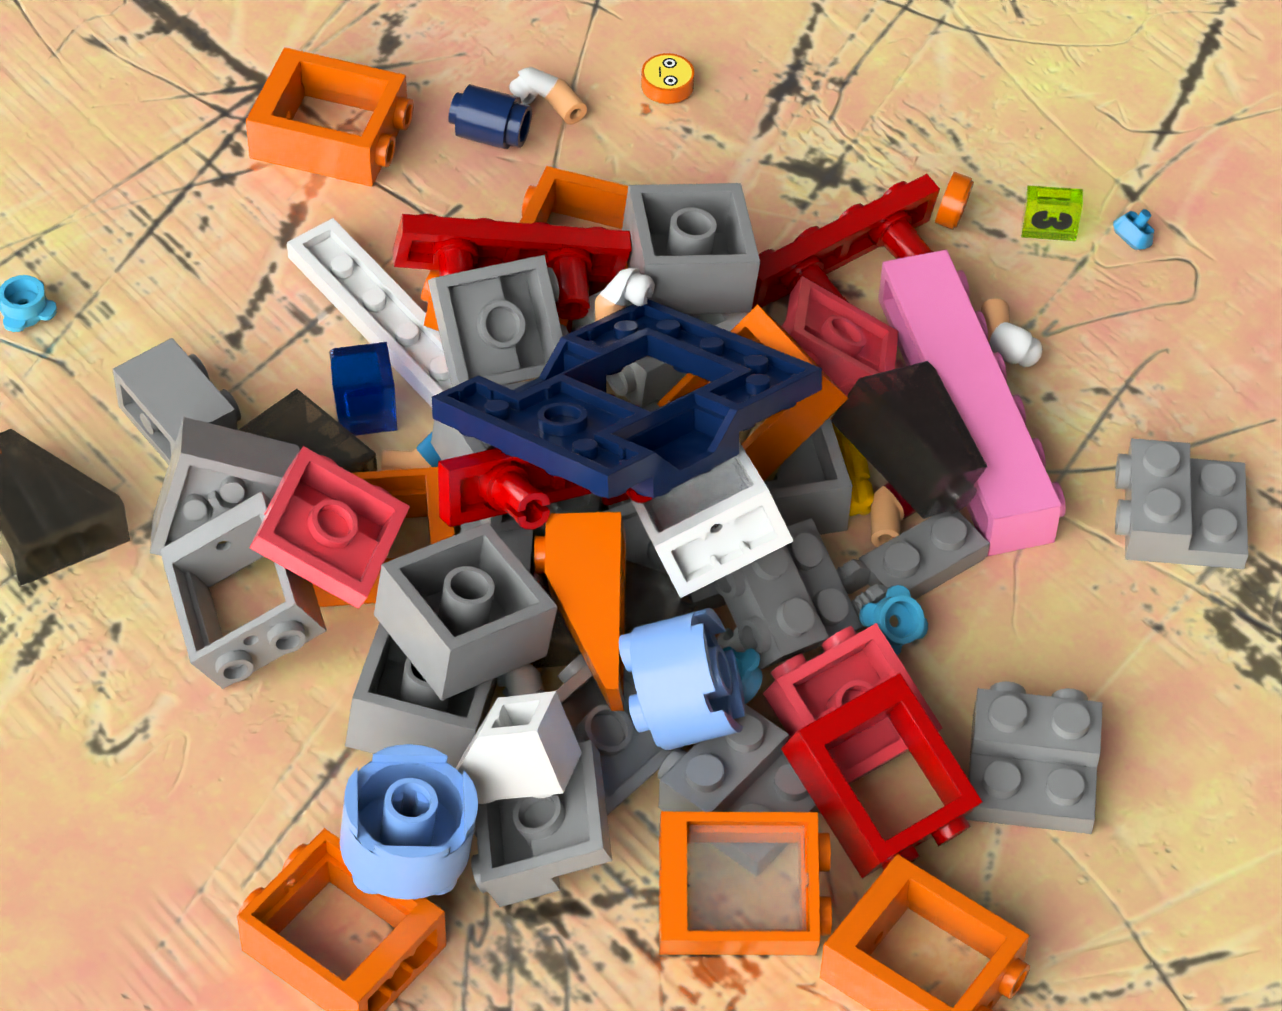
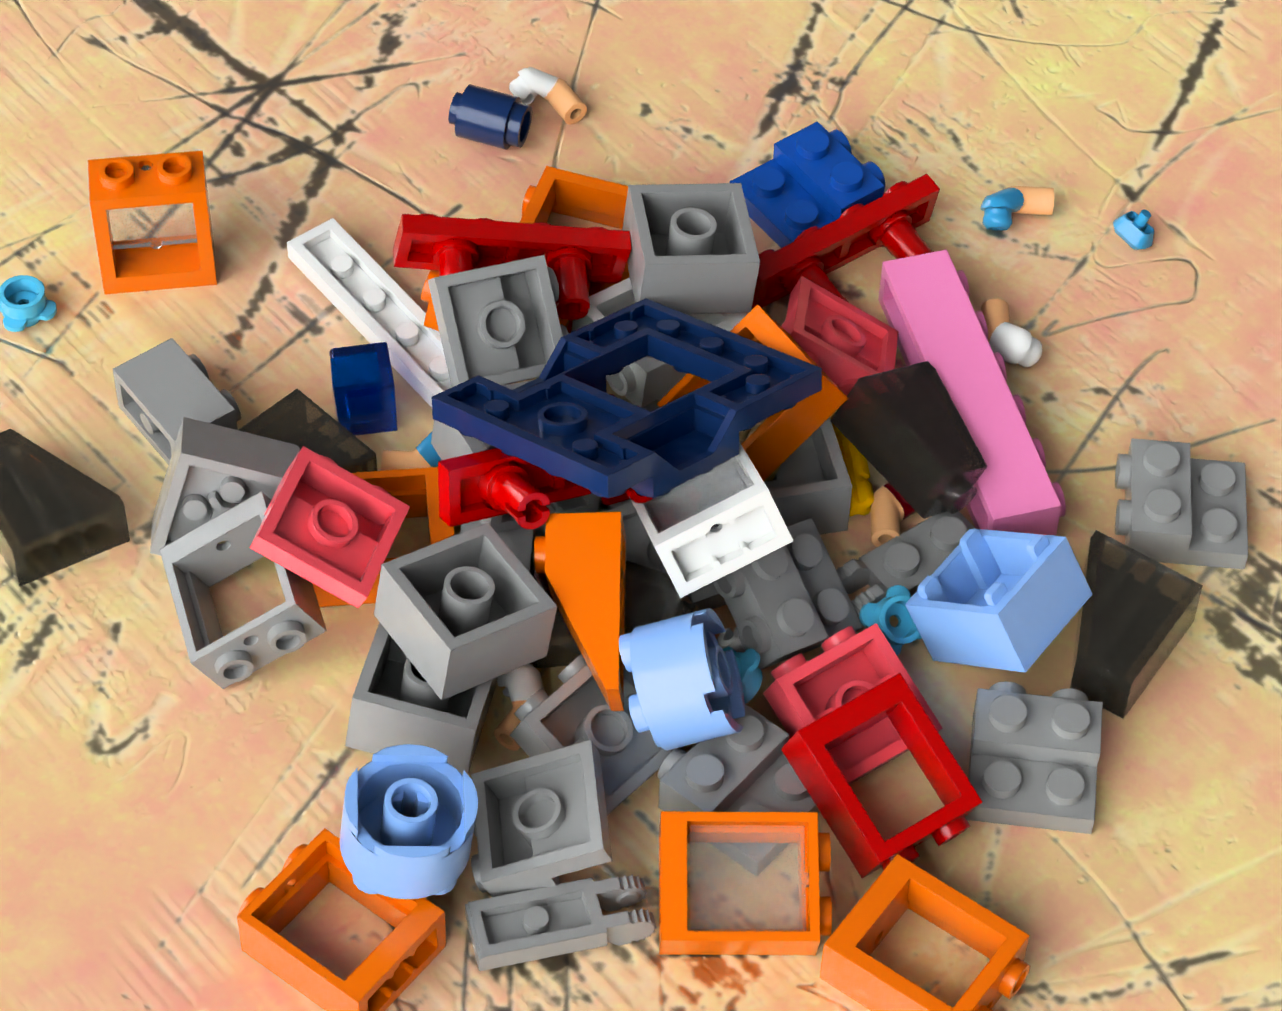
orange window [246,47,414,187] -> none
white slope [456,691,582,804] -> none
white arm [595,268,655,321] -> none
tile [641,53,694,104] -> none
orange tile [935,172,974,230] -> none
clear neon green tile [1021,185,1083,241] -> none
none -> orange window [88,150,217,294]
none -> light grey hinge [465,874,657,971]
none -> blue plate [730,122,886,248]
none -> light blue container [905,528,1093,673]
none -> arm [980,186,1054,231]
none -> clear smoke slope [1070,530,1203,719]

